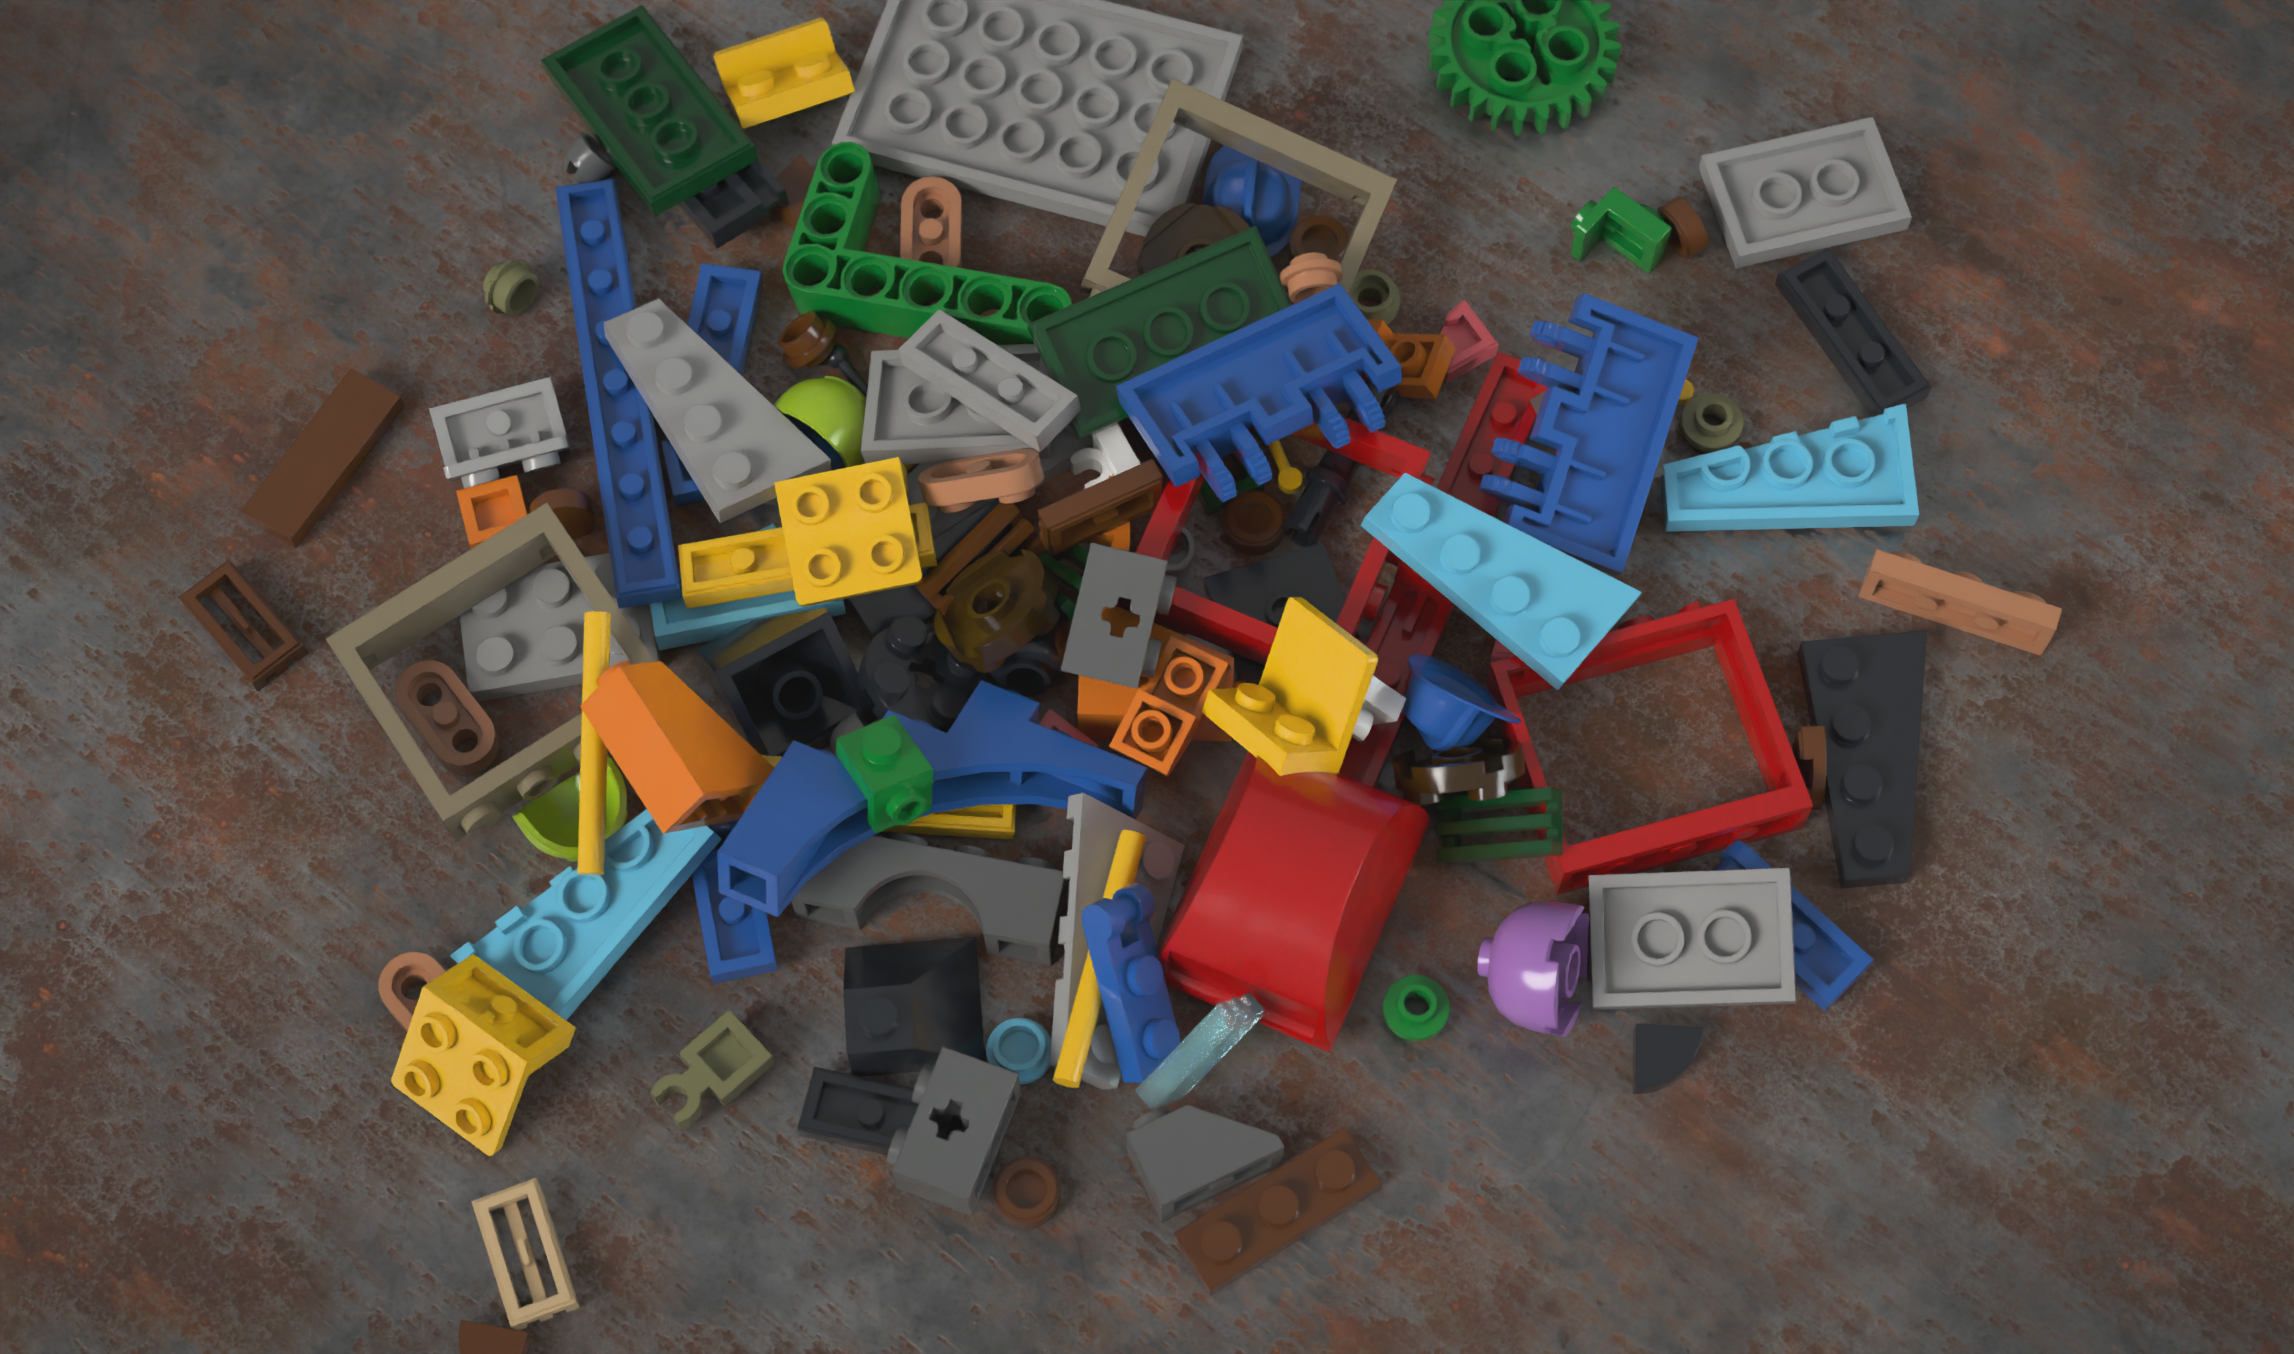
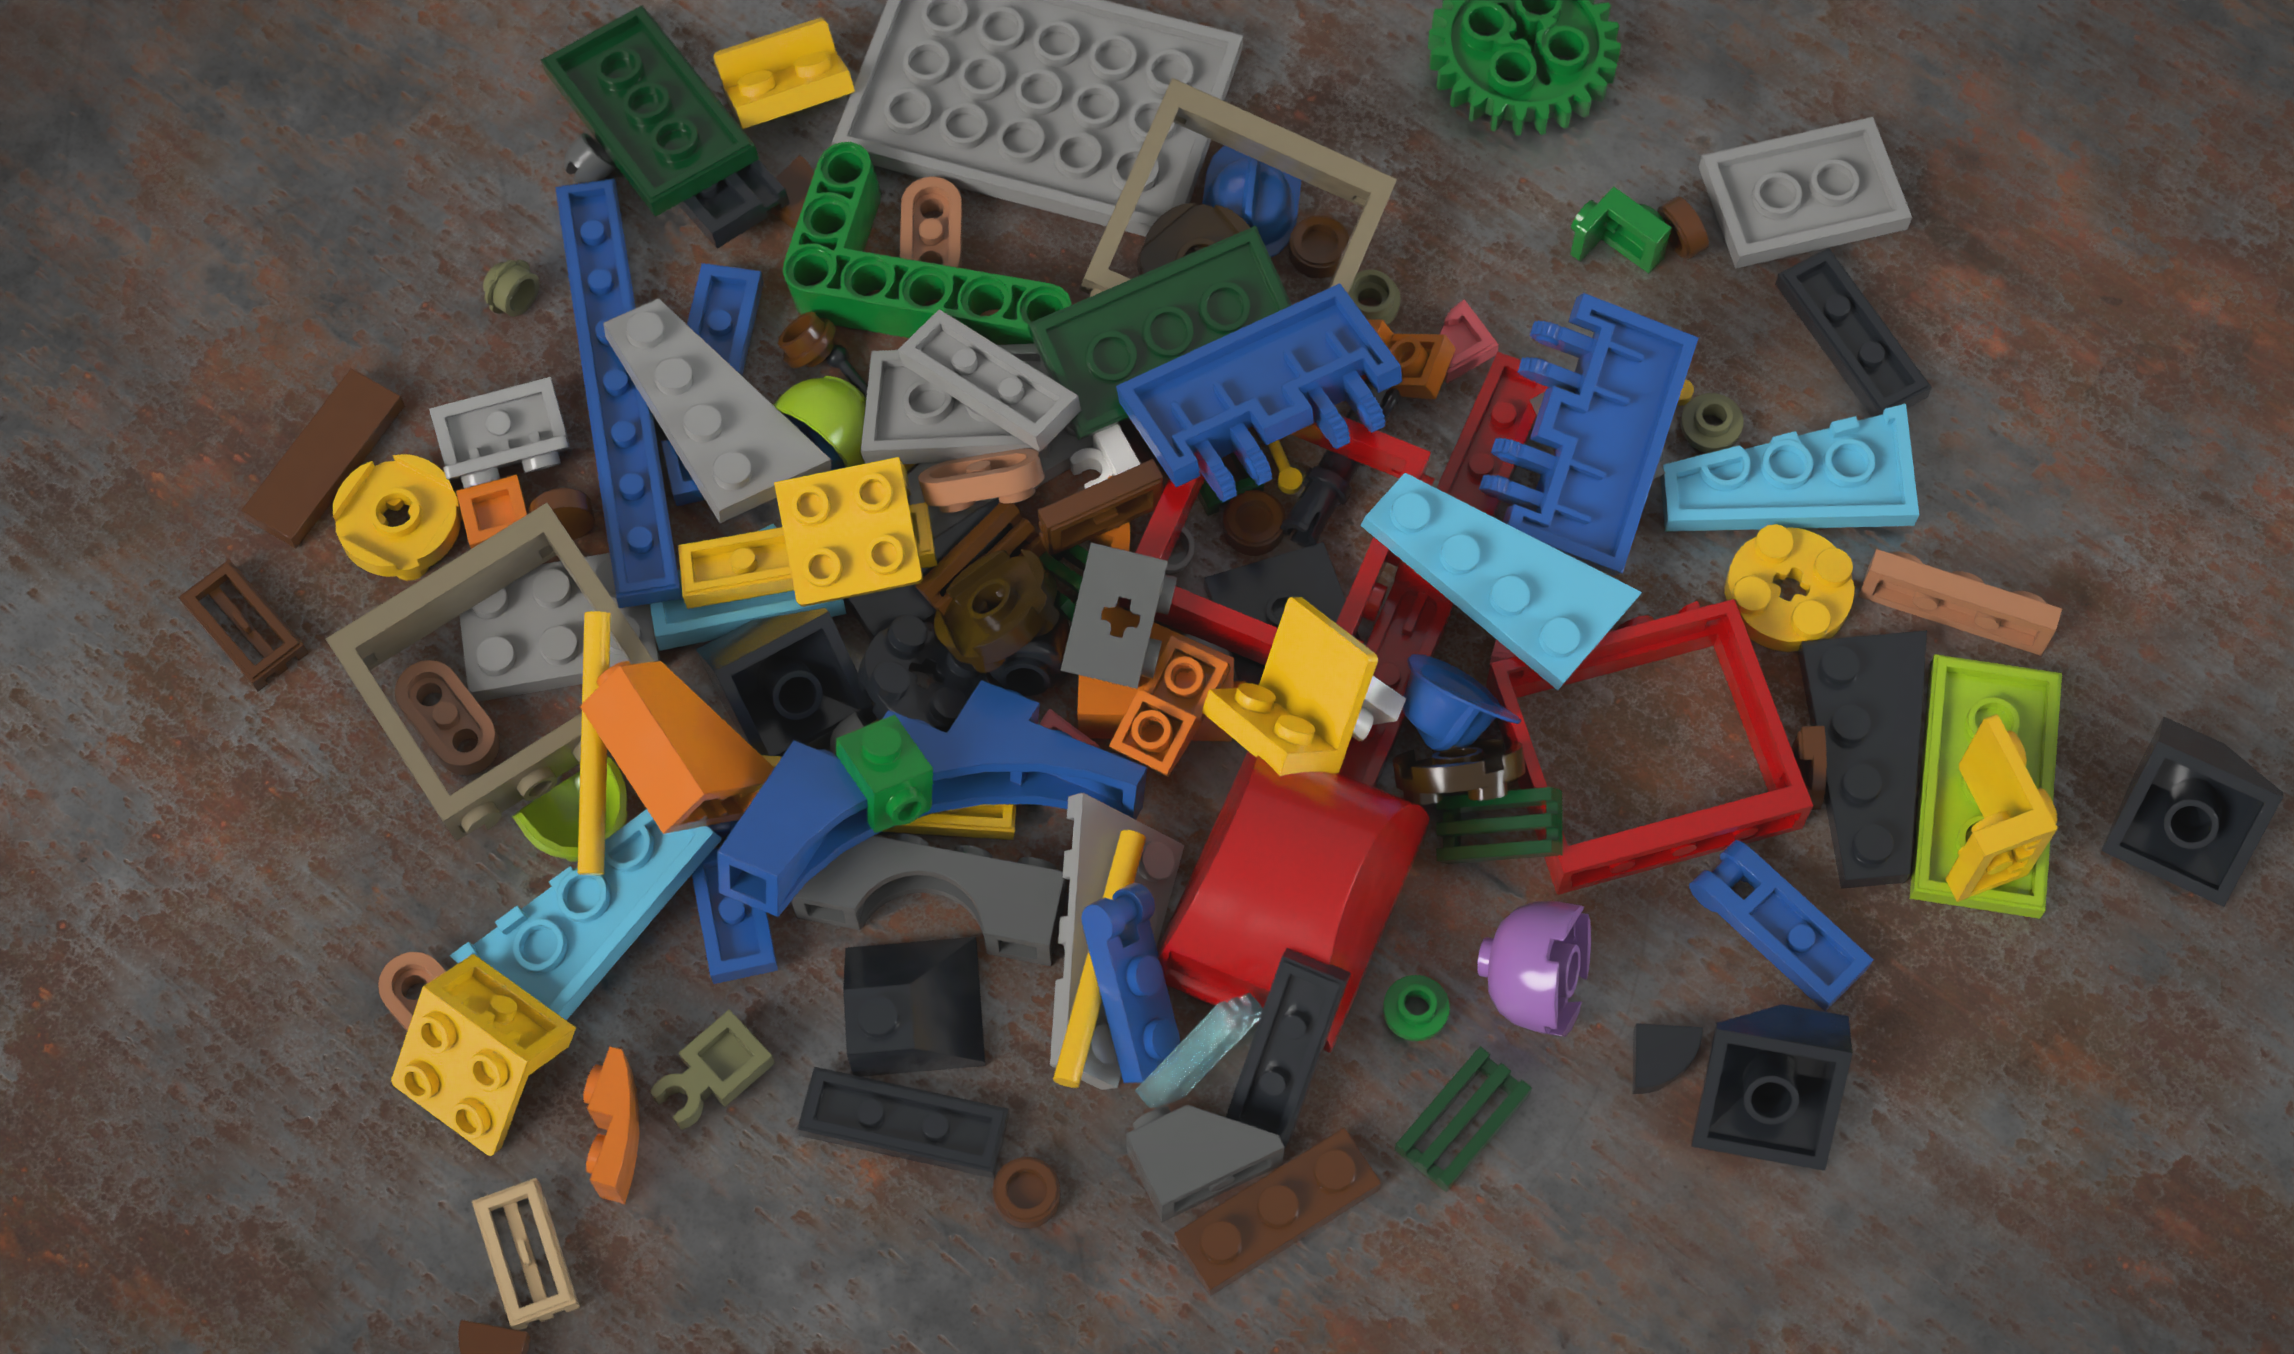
dark grey brick [886,1047,1021,1216] -> none
medium azure plate [986,1018,1051,1084] -> none
nougat plate [1280,252,1343,304] -> none
light grey plate [1589,868,1796,1010] -> none
none -> yellow plate [333,454,463,581]
none -> orange slope [583,1046,639,1204]
none -> black tile [1225,948,1351,1151]
none -> dark green tile [1394,1046,1532,1193]
none -> black slope [1691,1004,1853,1171]
none -> yellow plate [1724,524,1855,652]
none -> lime tile [1910,654,2062,919]
none -> yellow bracket [1946,714,2058,902]
none -> black slope [2102,717,2284,907]

